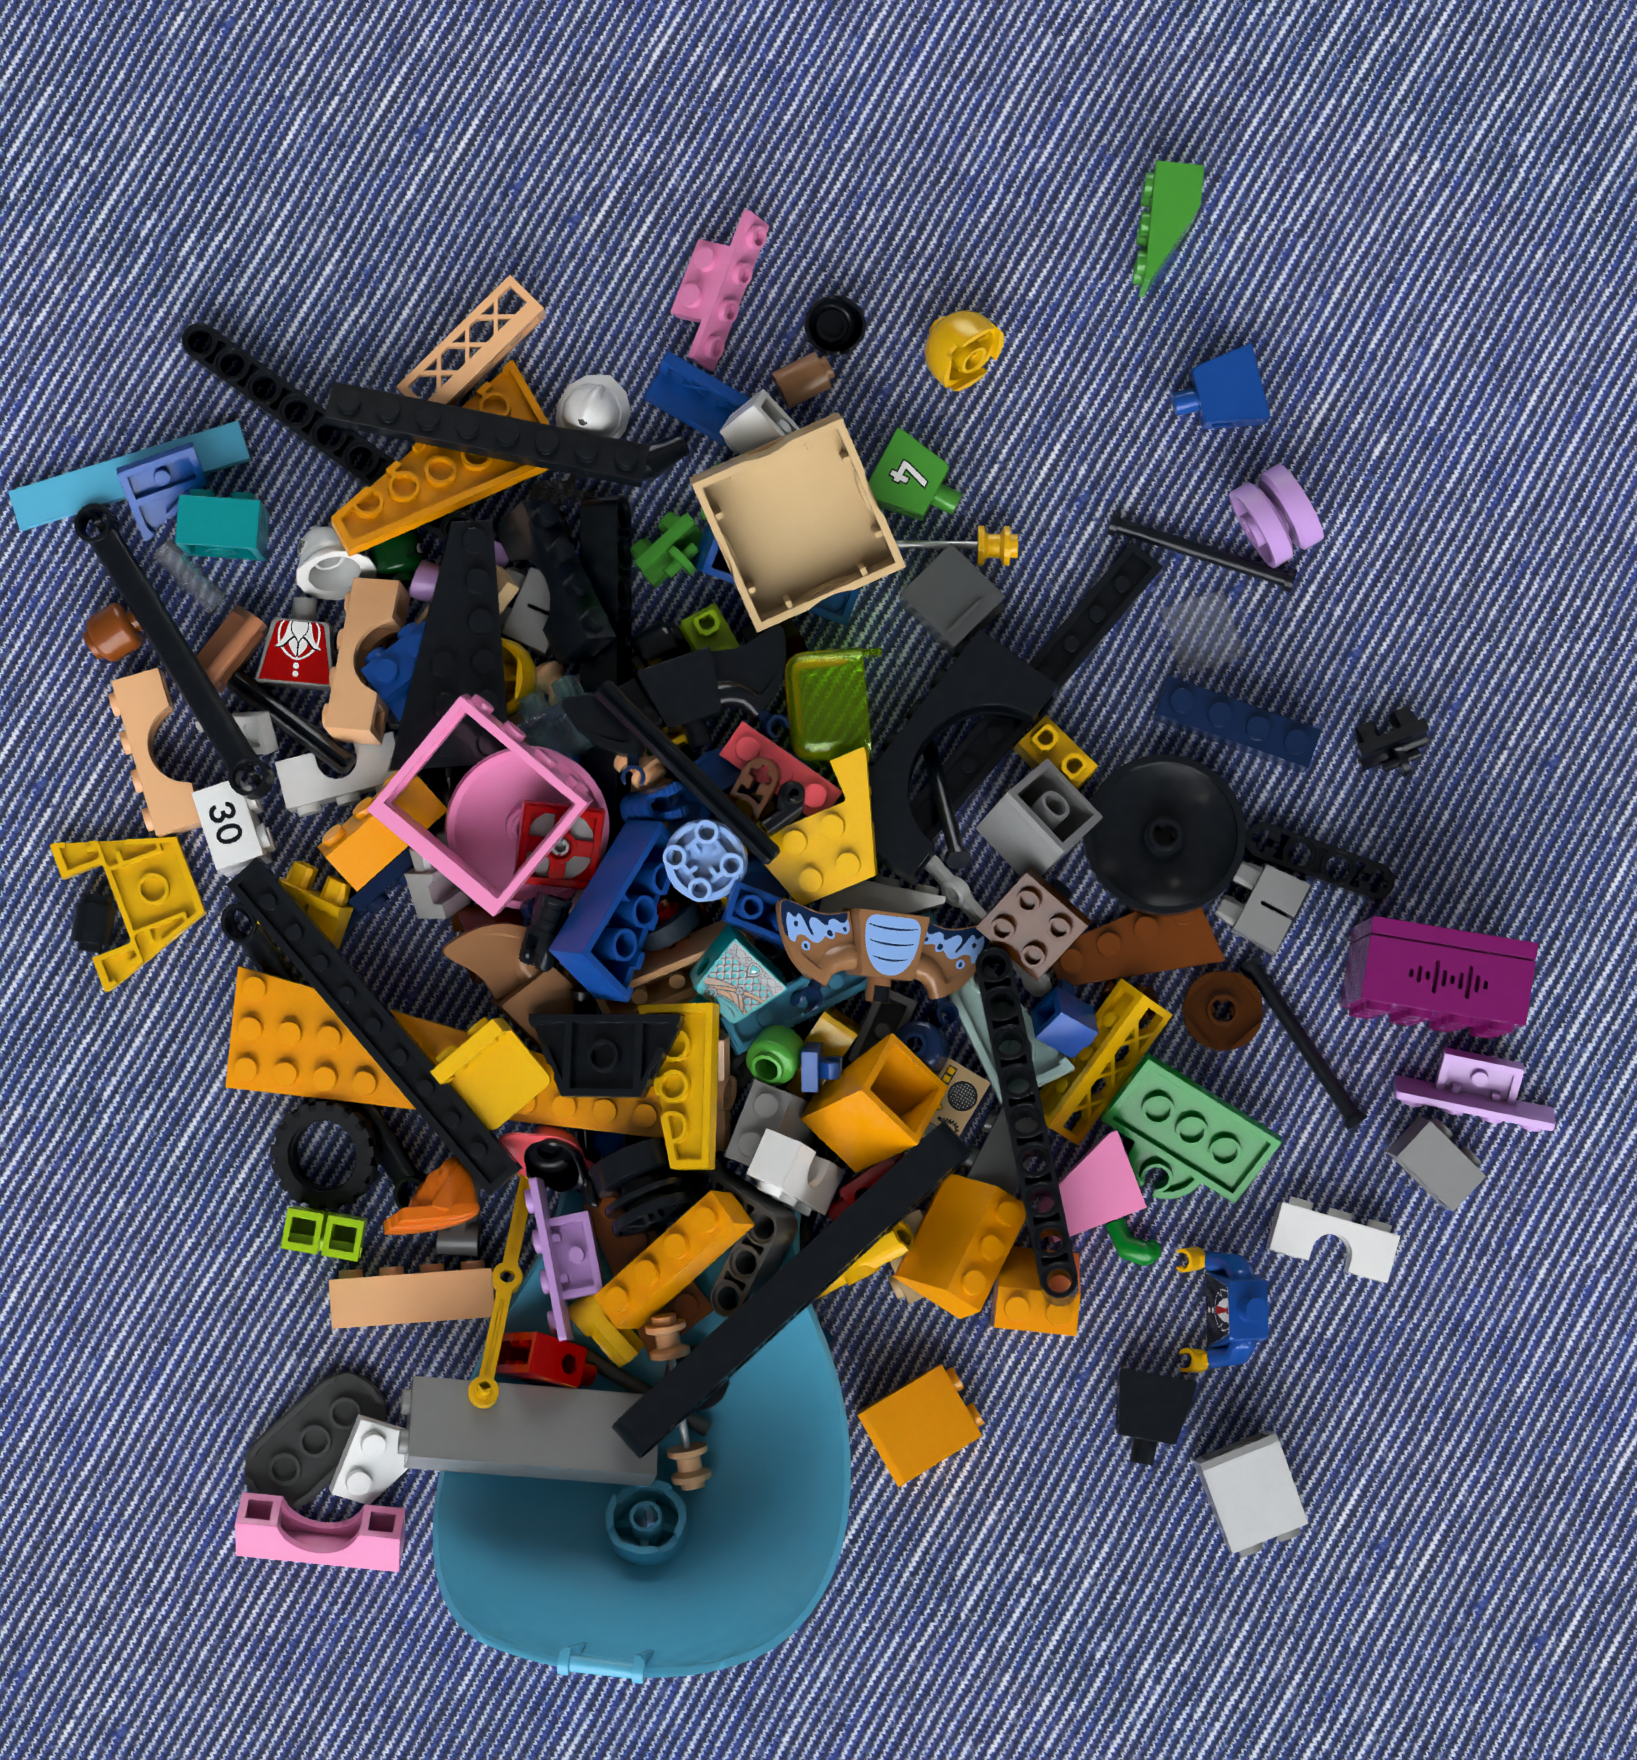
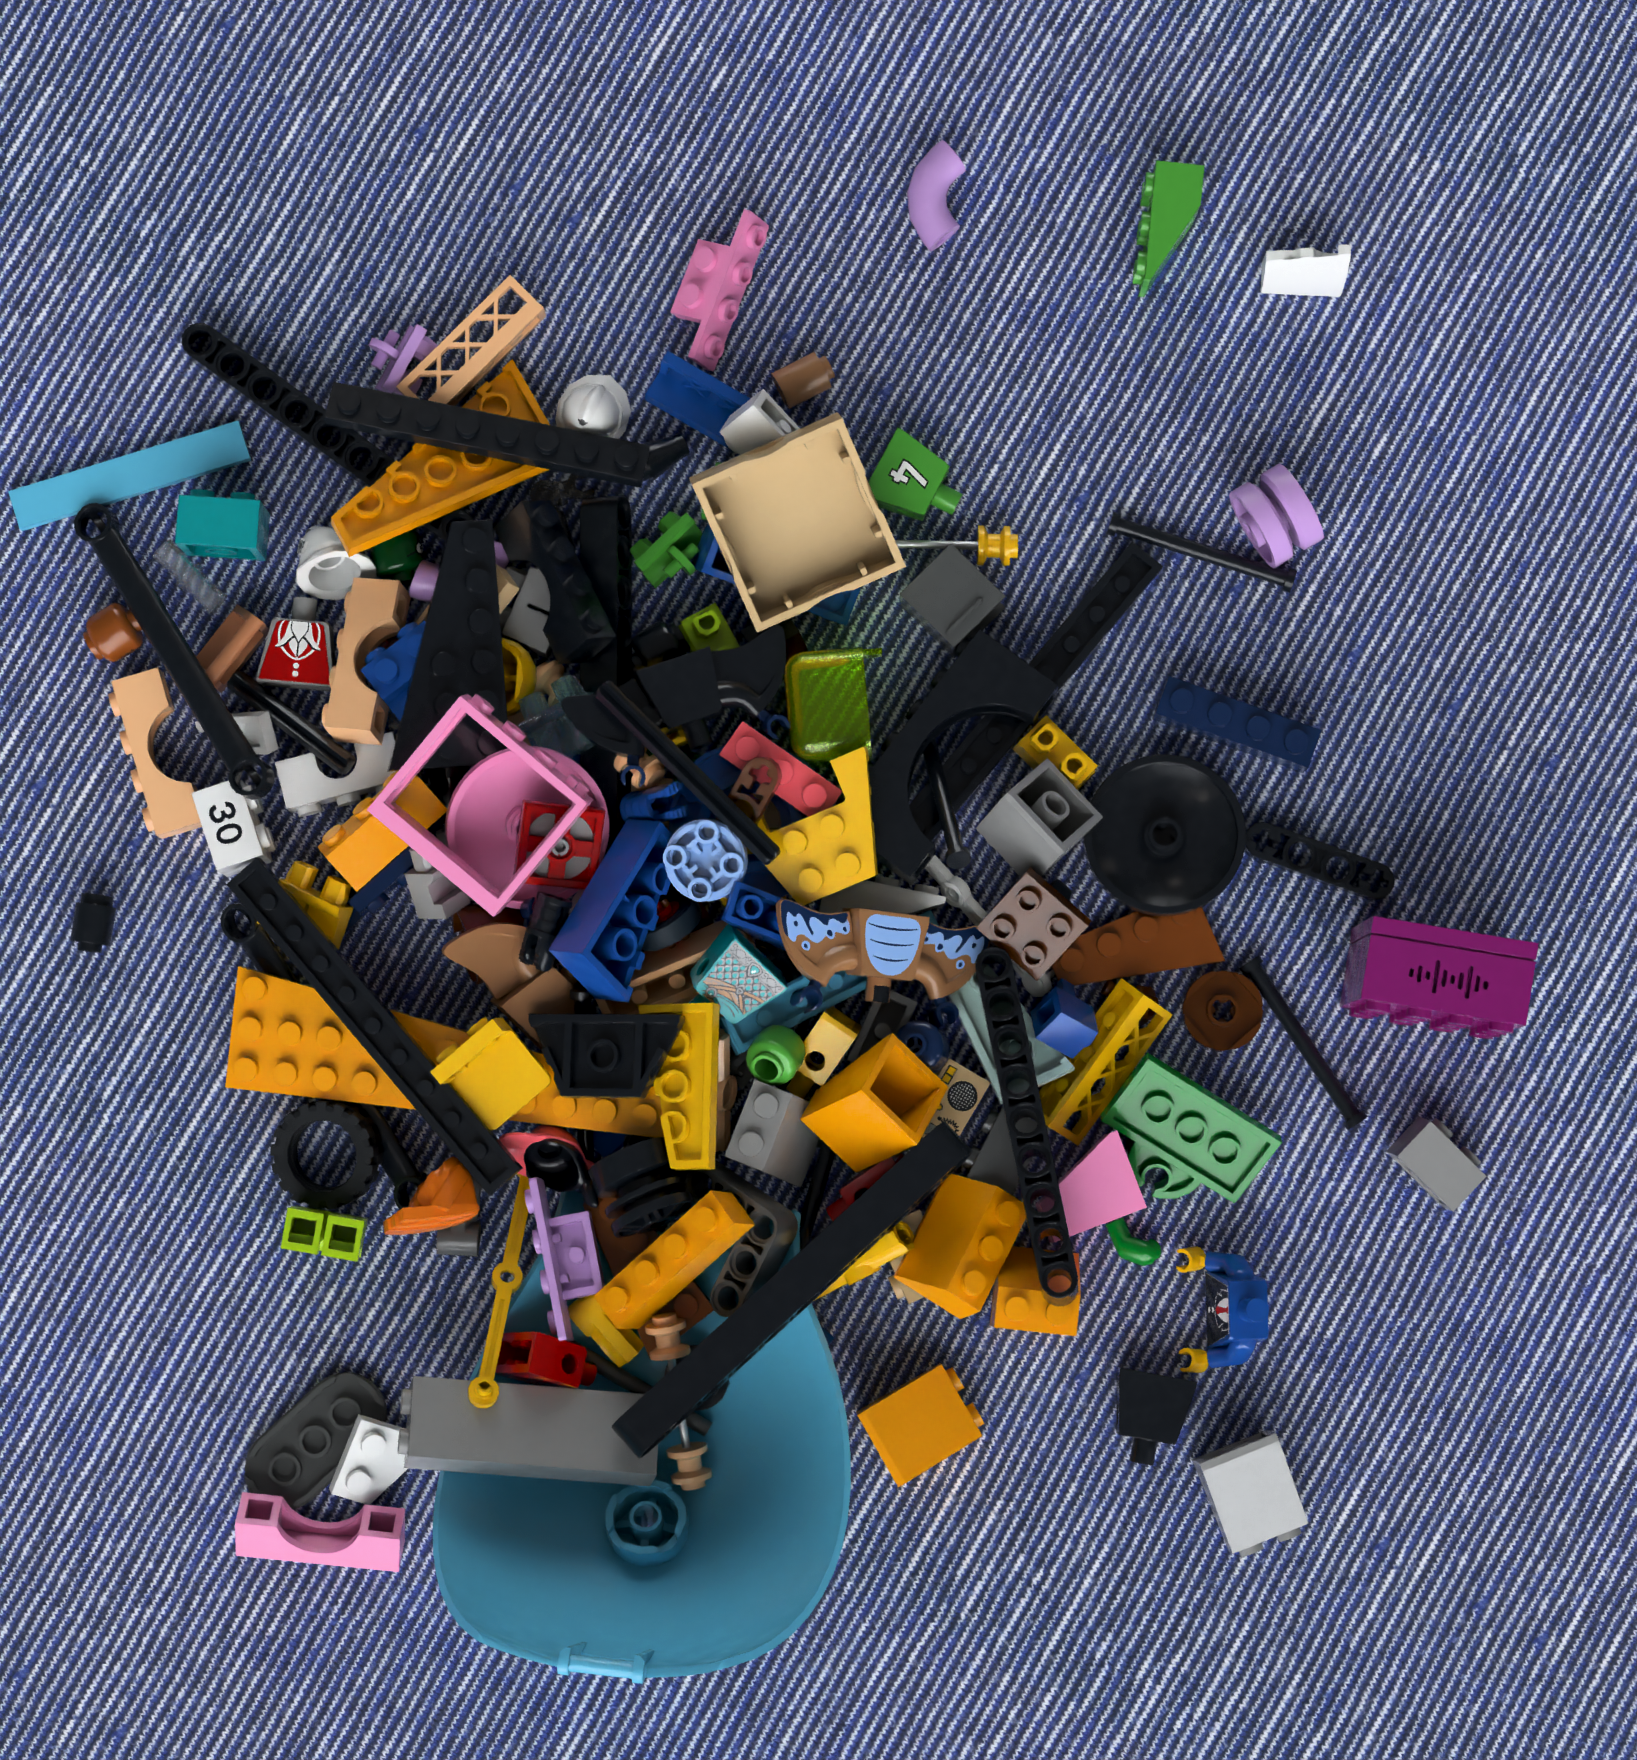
yellow wing [50,837,207,992] -> none
blue wing [116,442,207,542] -> none
light nougat brick [329,1260,496,1329] -> none
white arch [746,1128,845,1217] -> none
black arm [758,781,805,837] -> none
blue tile [801,1042,843,1092] -> none
black hair [804,295,866,356] -> none
yellow cylinder [924,310,1004,391] -> none
clear piece [1160,590,1245,677] -> none
blue torso [1171,343,1270,429] -> none
light grey hips [1214,861,1311,955] -> none
white arch [1265,1196,1400,1283] -> none
black hips [1355,706,1429,777] -> none
lavender bracket [1393,1047,1556,1132] -> none
none -> lavender hips [368,324,438,396]
none -> lavender cylinder [907,140,966,251]
none -> white slope [1261,245,1351,297]

